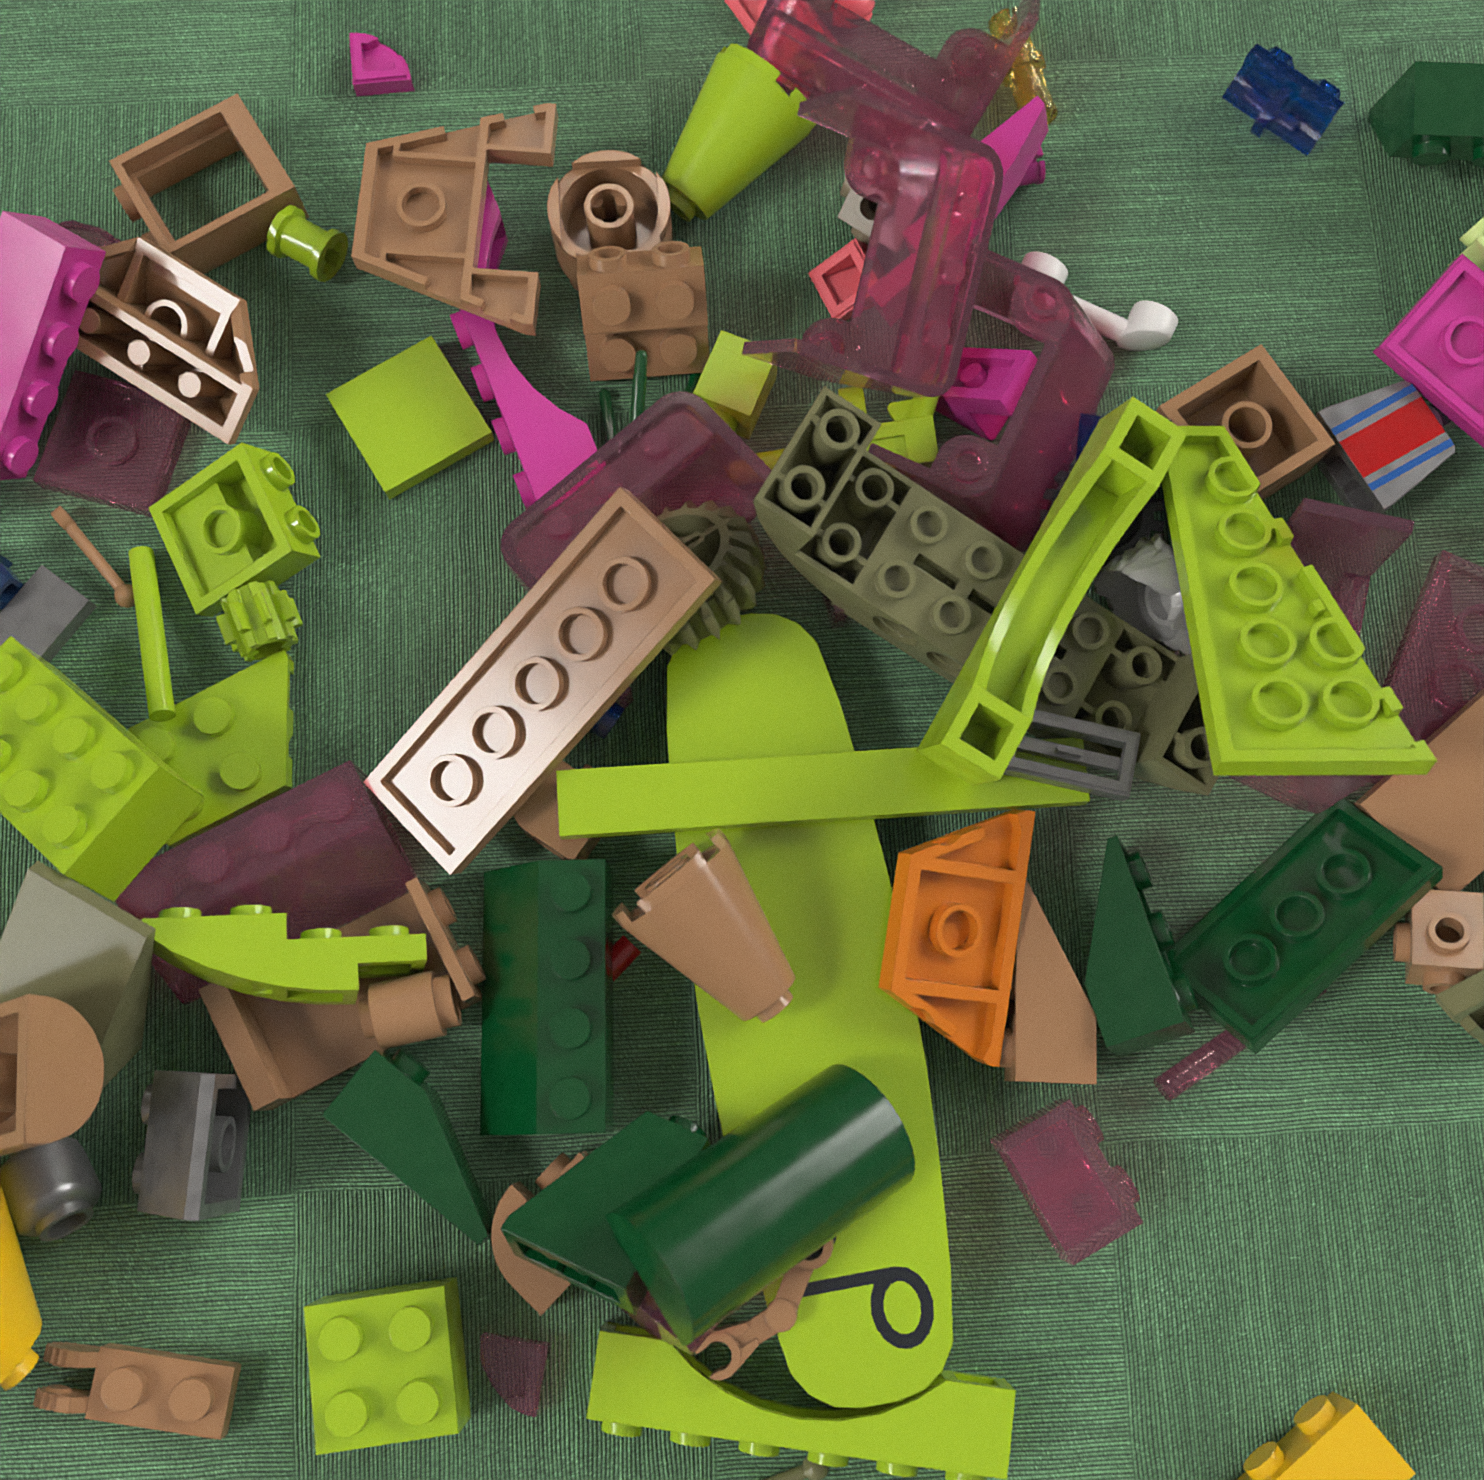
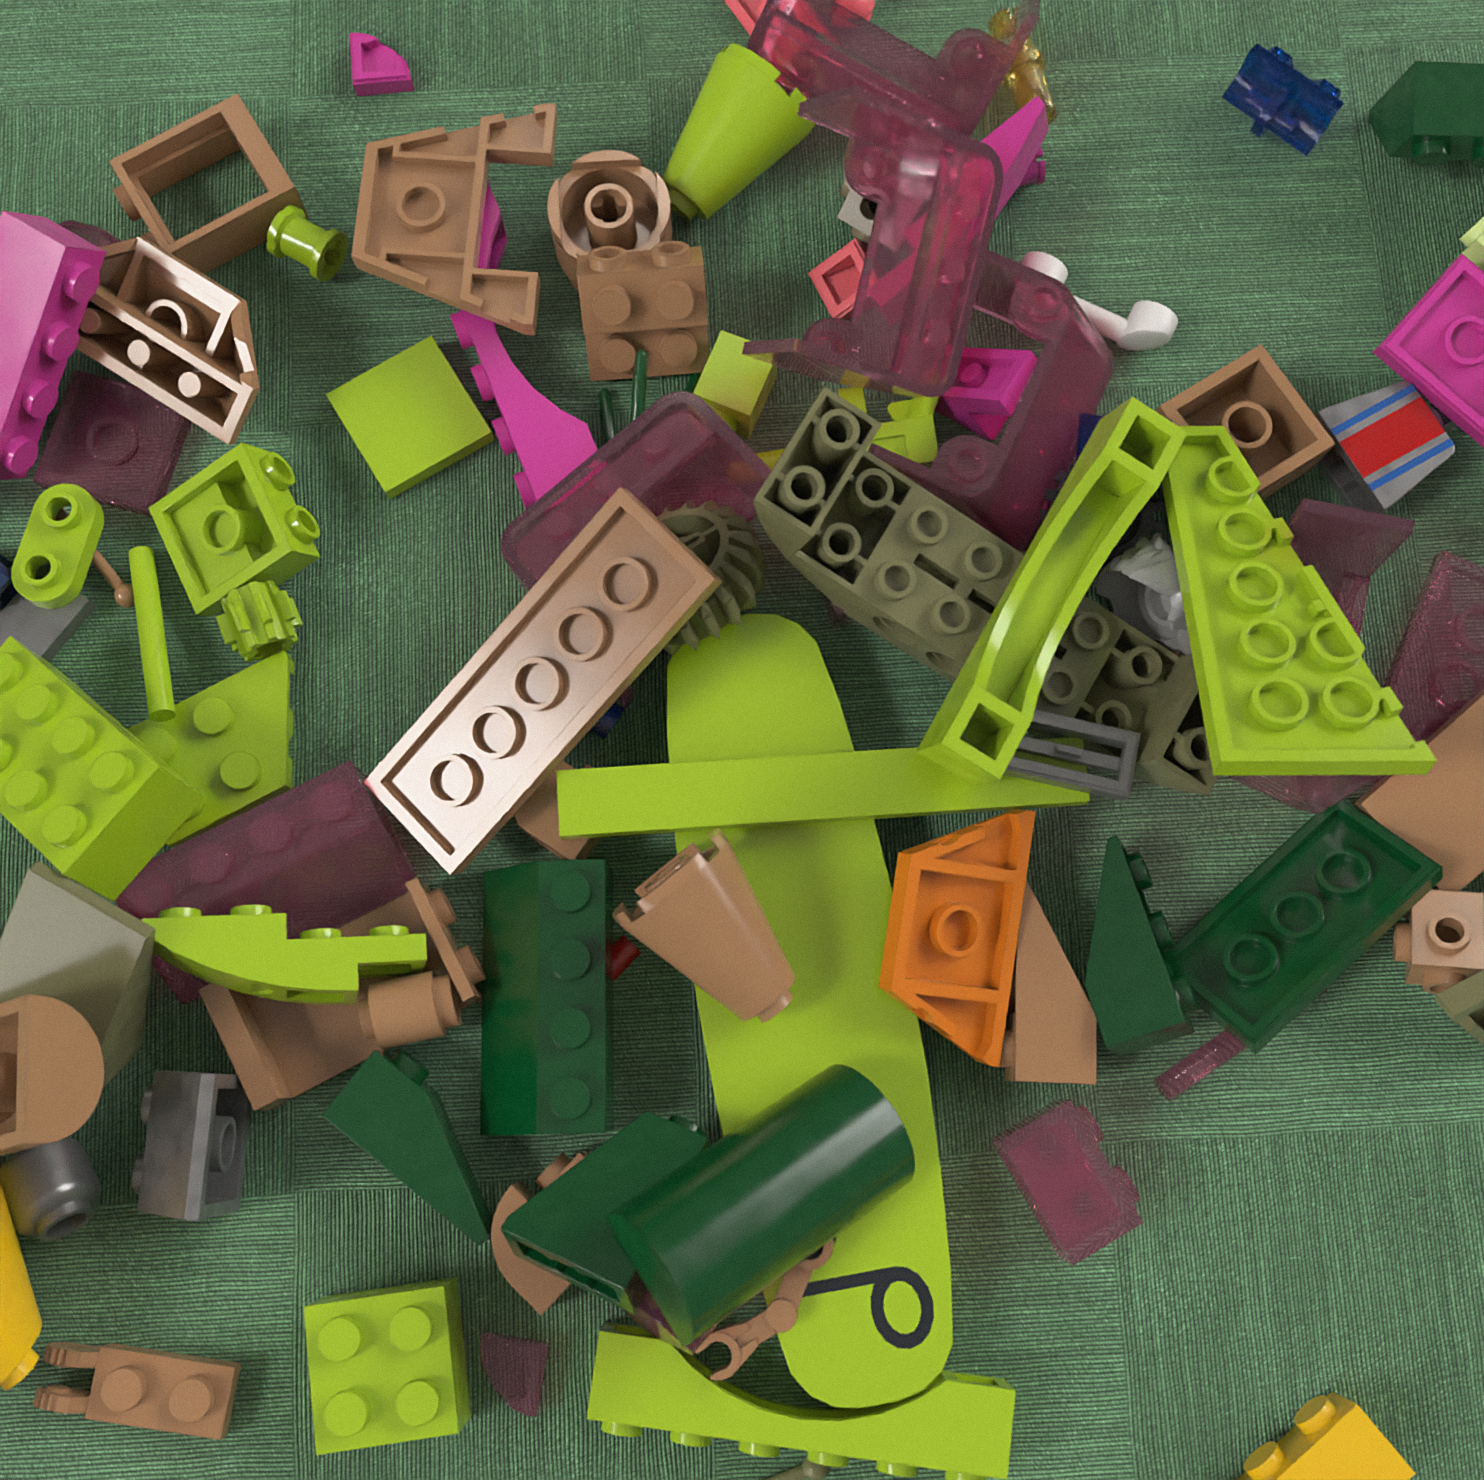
none -> lime plate [11,483,104,609]

